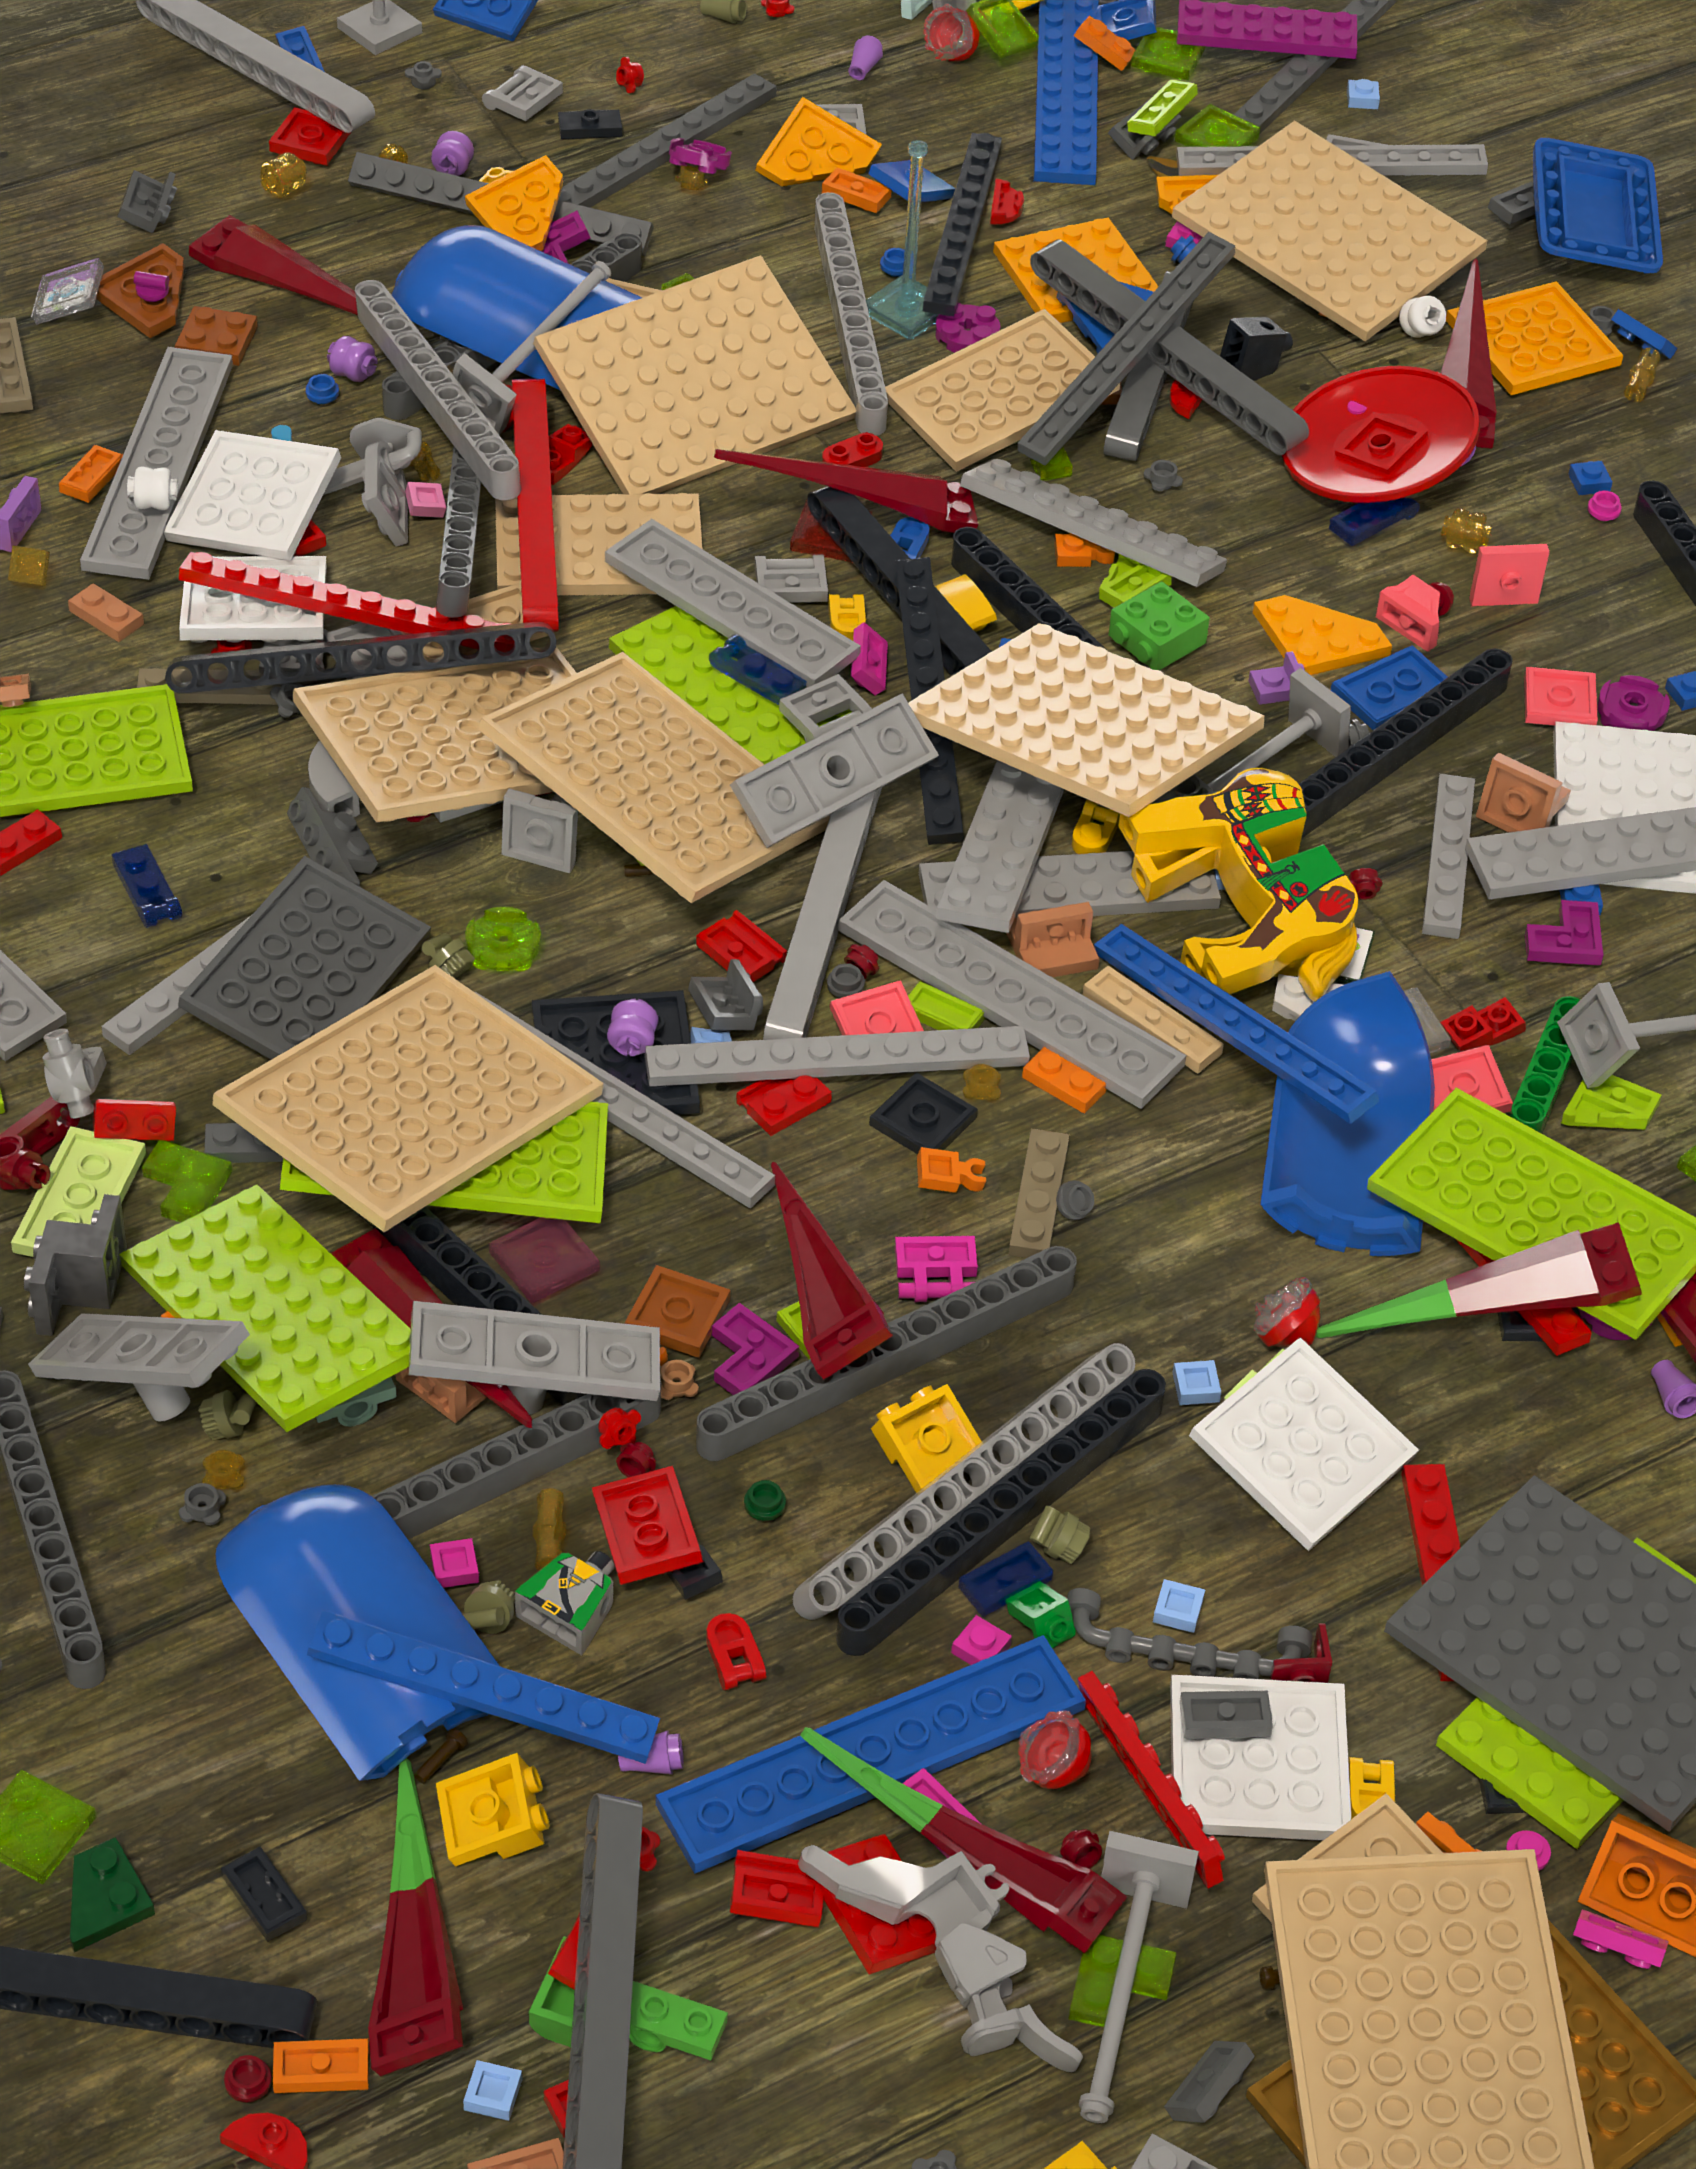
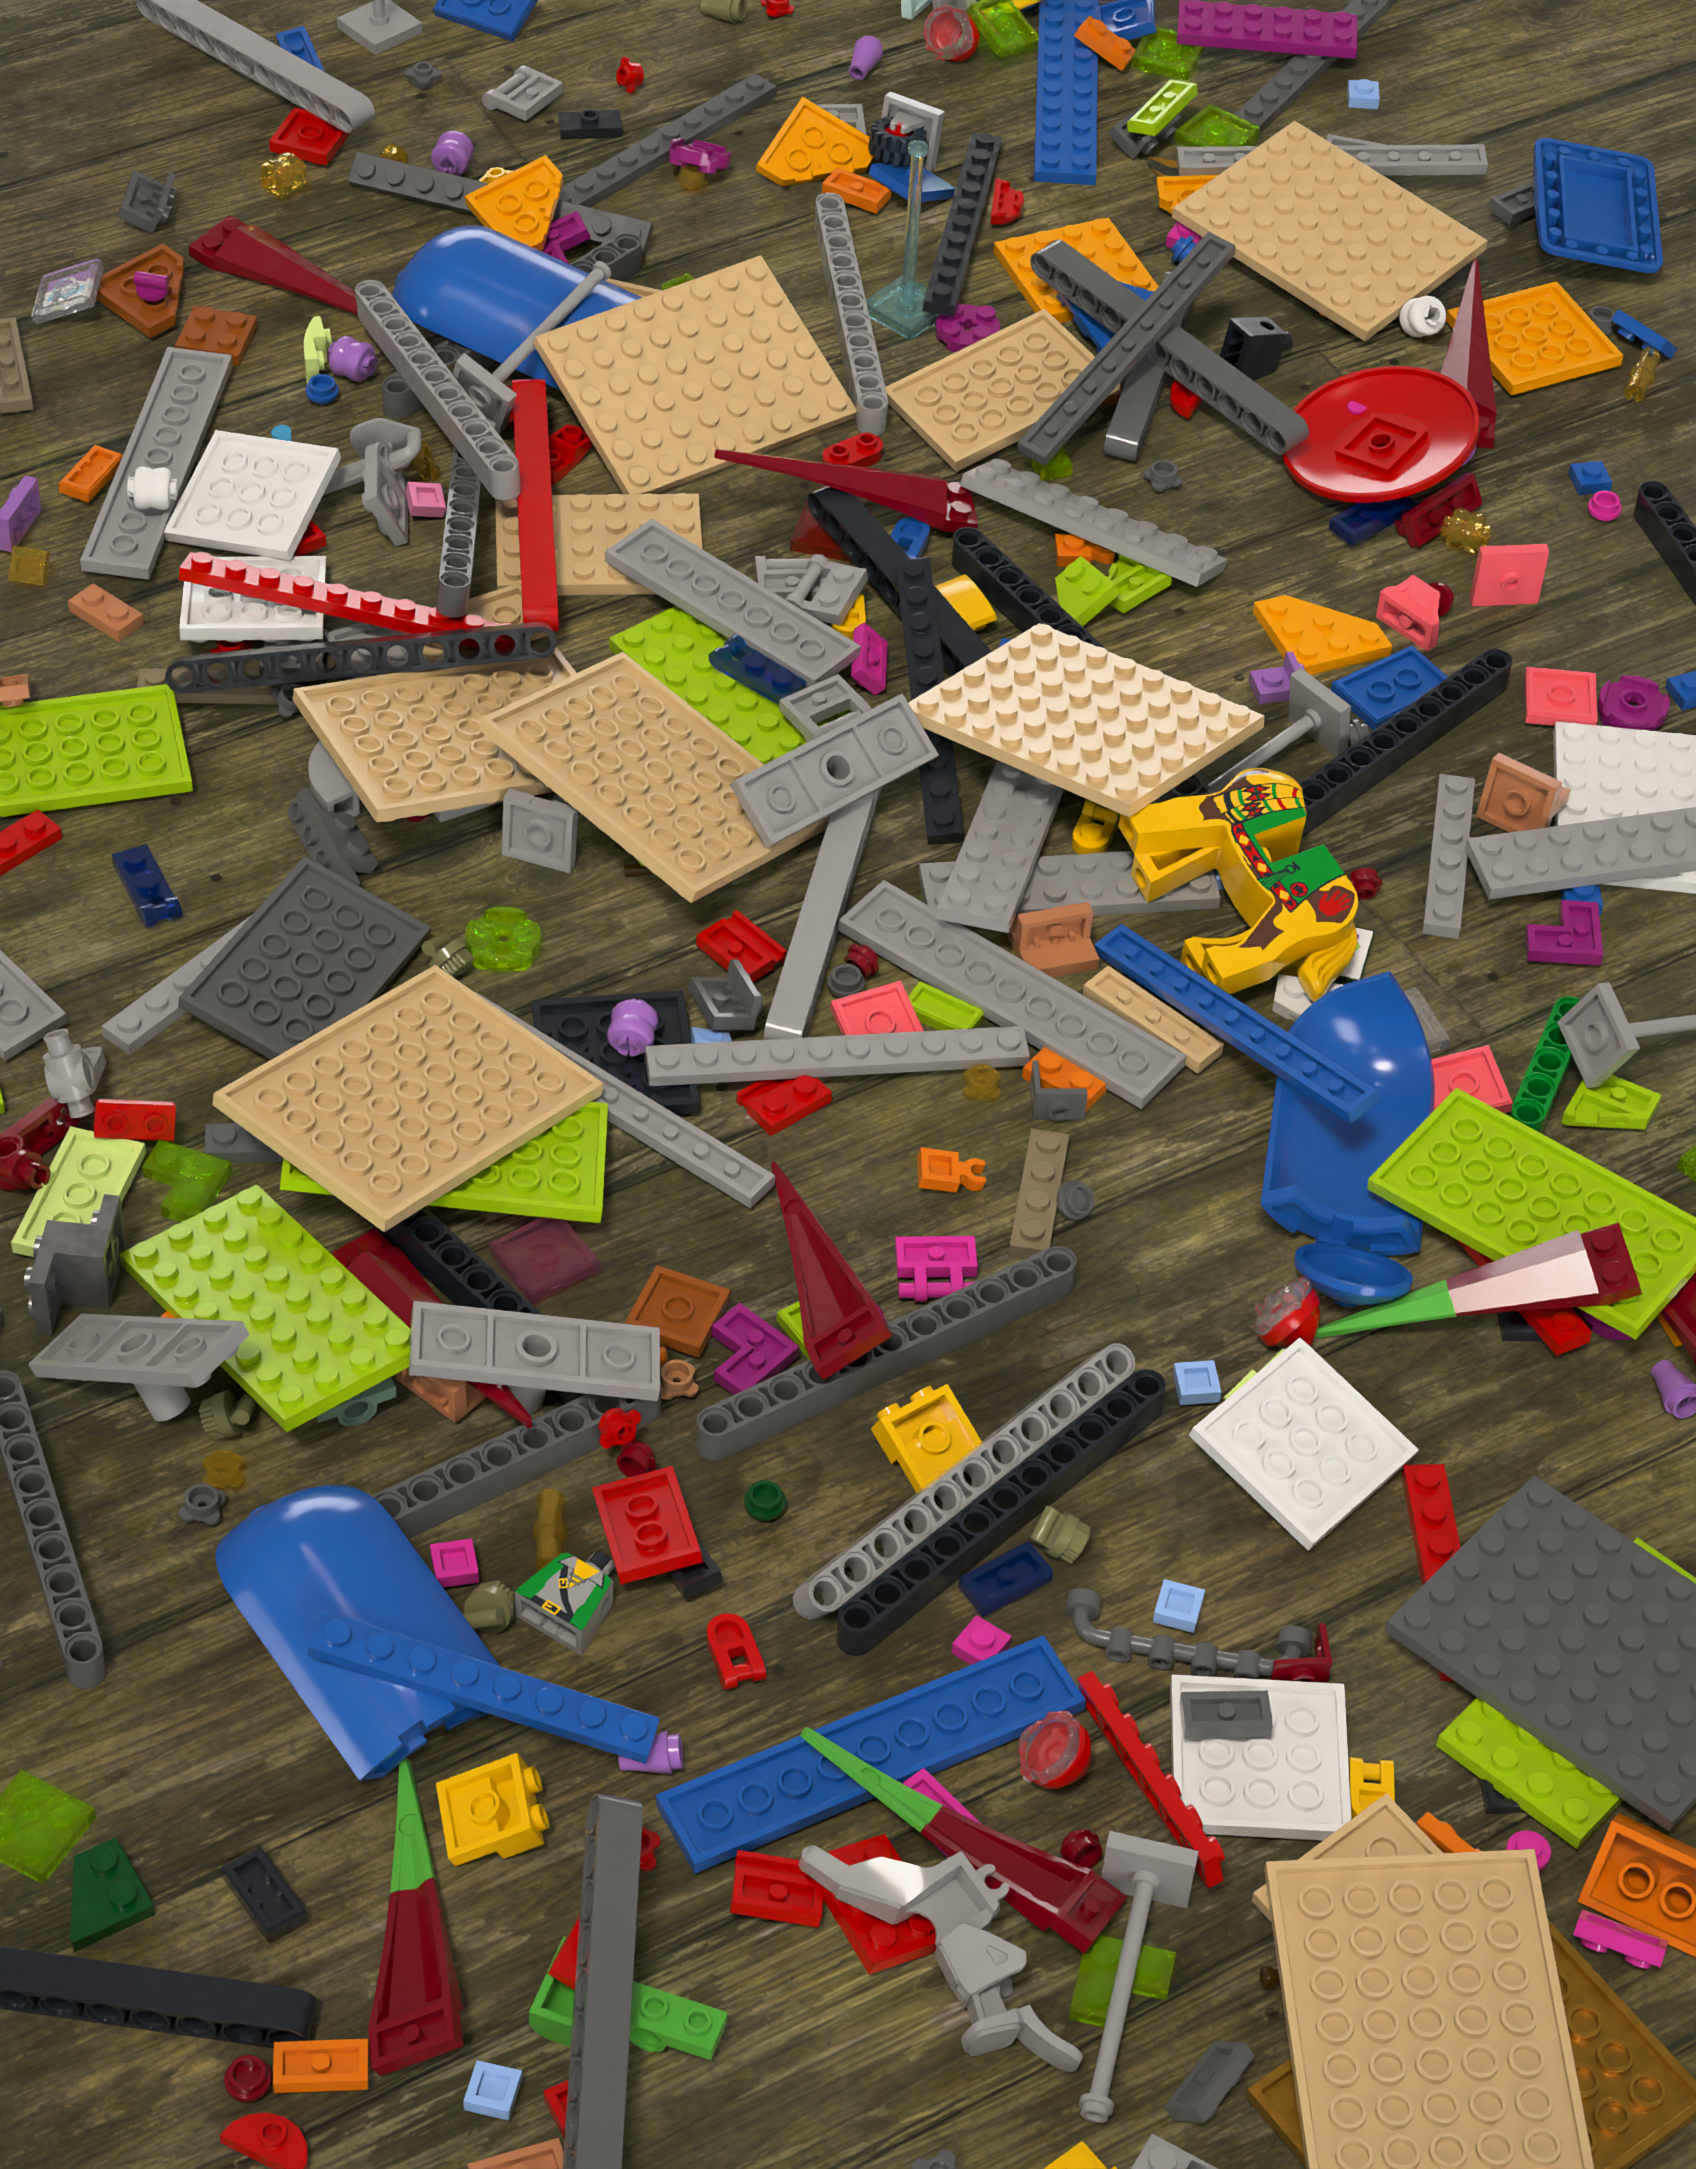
dark brown piece [414,1729,468,1784] -> none
black tile [869,1072,978,1154] -> none
blue plate [880,248,912,277] -> none
green bracket [1006,1581,1076,1648] -> none
bright green brick [1108,581,1210,670] -> none
red slope [1440,997,1526,1052] -> none
none -> yellowish green slope [304,316,332,384]
none -> light grey plate [785,554,868,625]
none -> plate [868,92,945,172]
none -> dark grey bracket [1029,1061,1088,1121]
none -> lime wing [1055,556,1121,627]
none -> blue dish [1294,1243,1413,1308]
none -> dark red plate [1394,473,1483,547]

